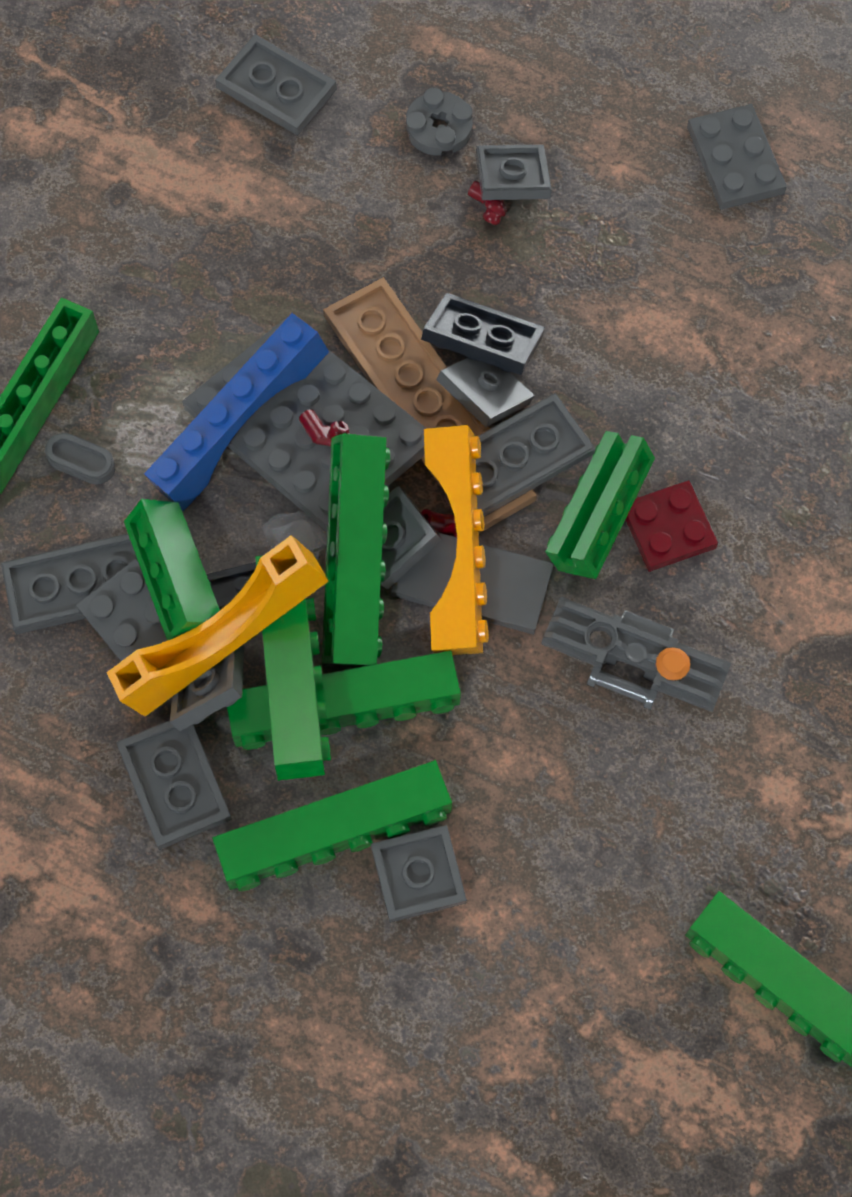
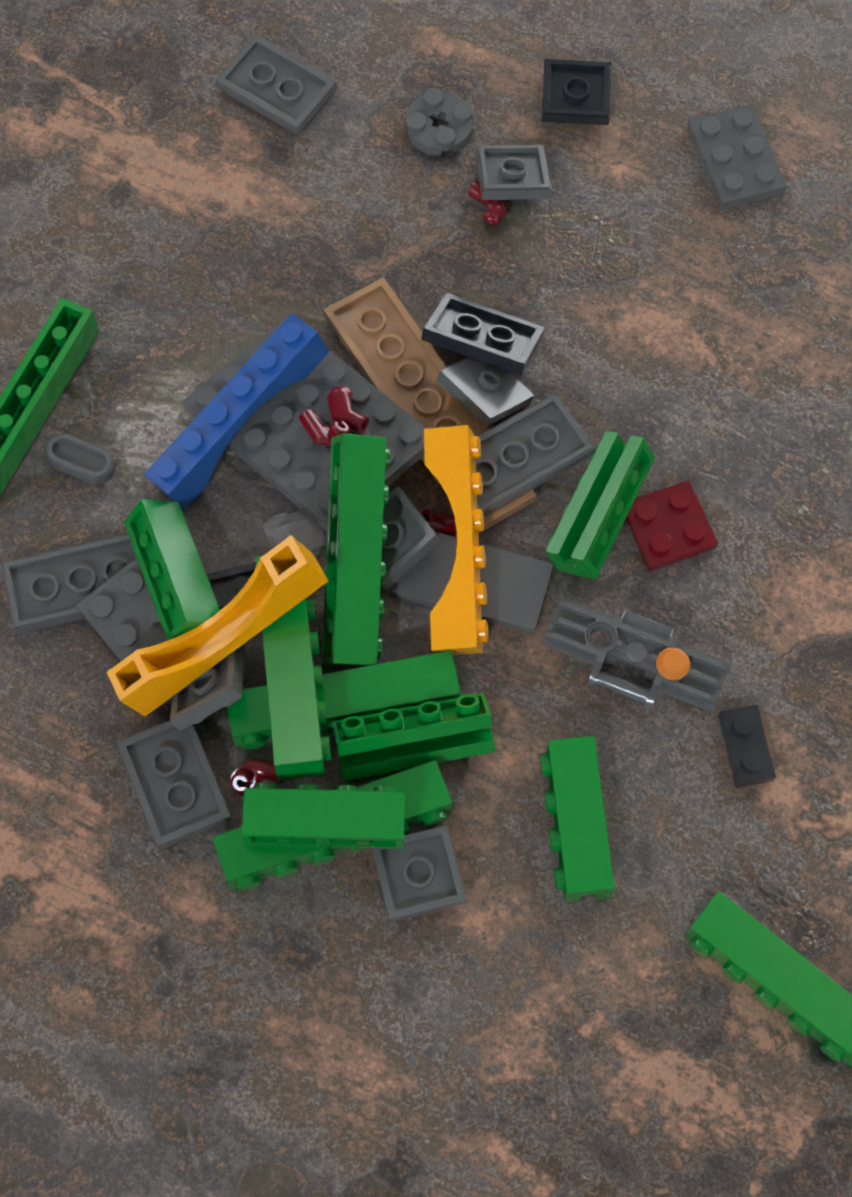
none -> dark red arm [231,758,285,793]
none -> green brick [242,783,405,849]
none -> dark red arm [327,386,369,434]
none -> green brick [332,693,495,781]
none -> green brick [540,736,615,902]
none -> black plate [541,59,611,125]
none -> black plate [718,705,776,788]

